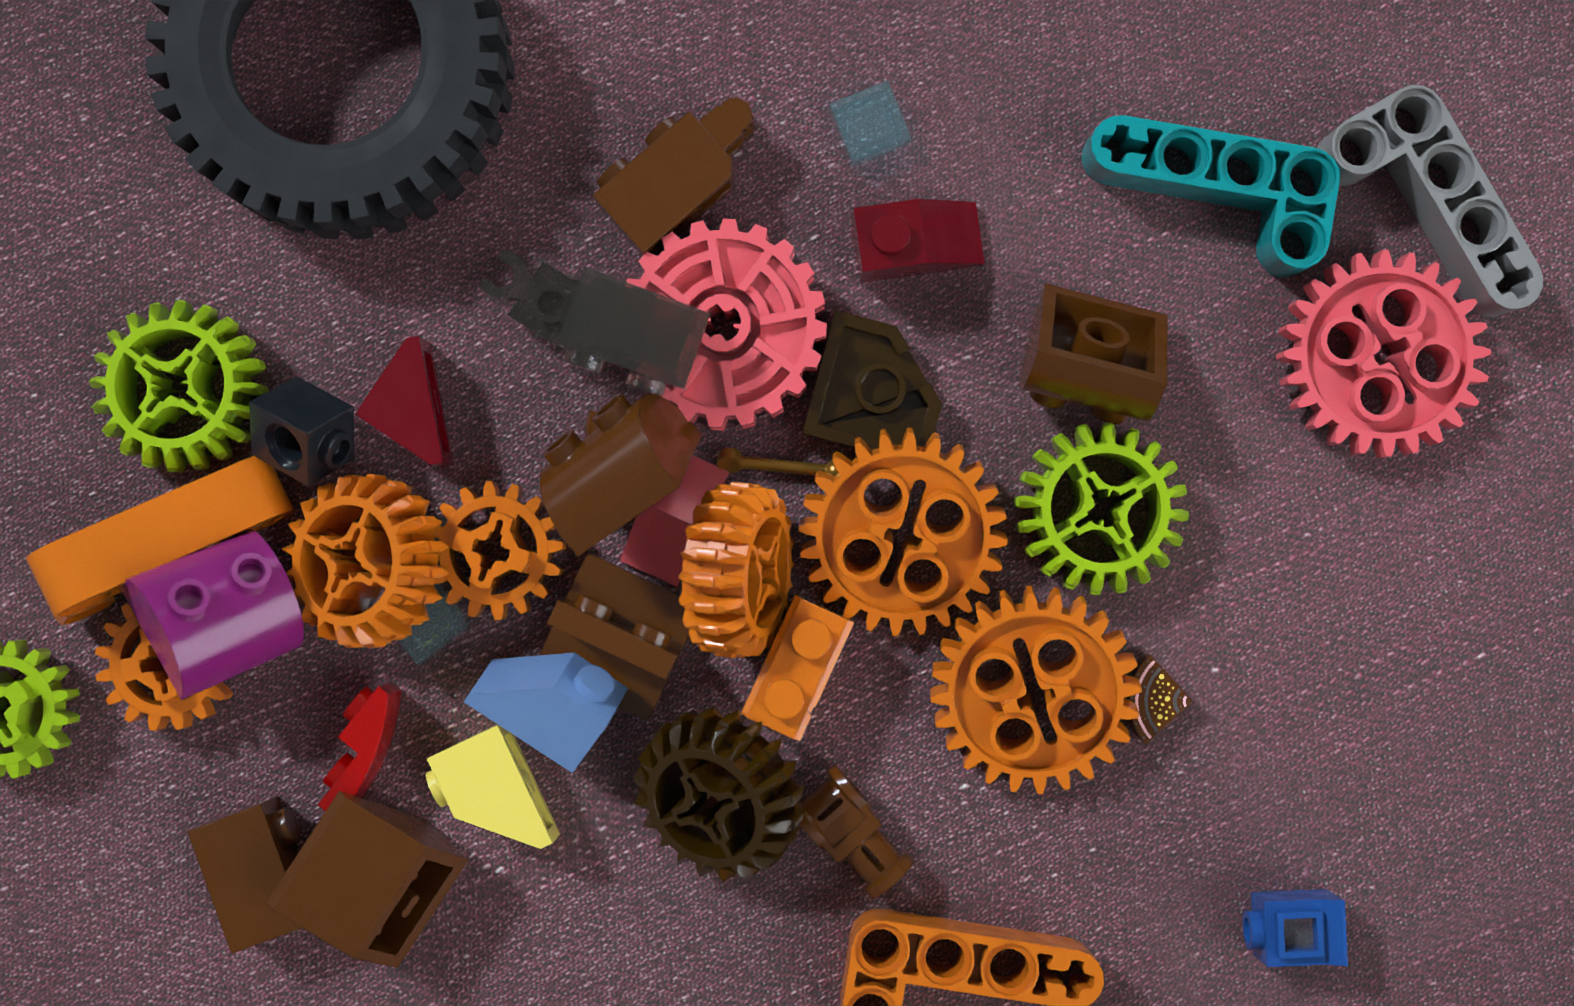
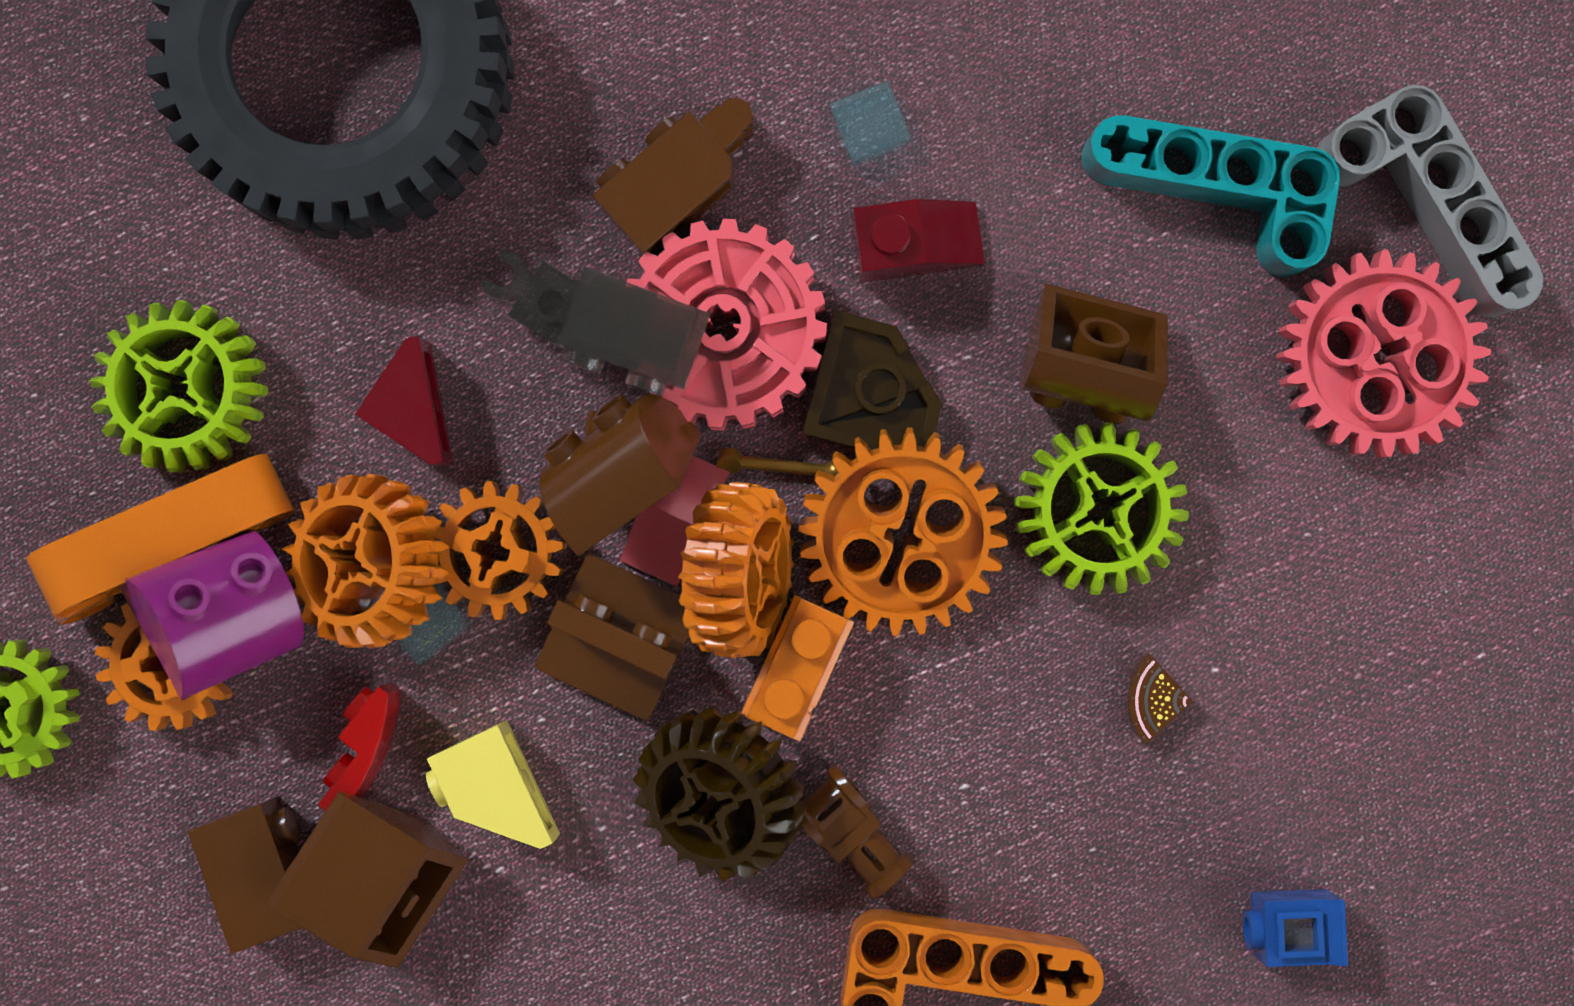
black brick [249,376,355,487] -> none
medium blue slope [464,653,628,773] -> none
orange gear [930,585,1142,794] -> none

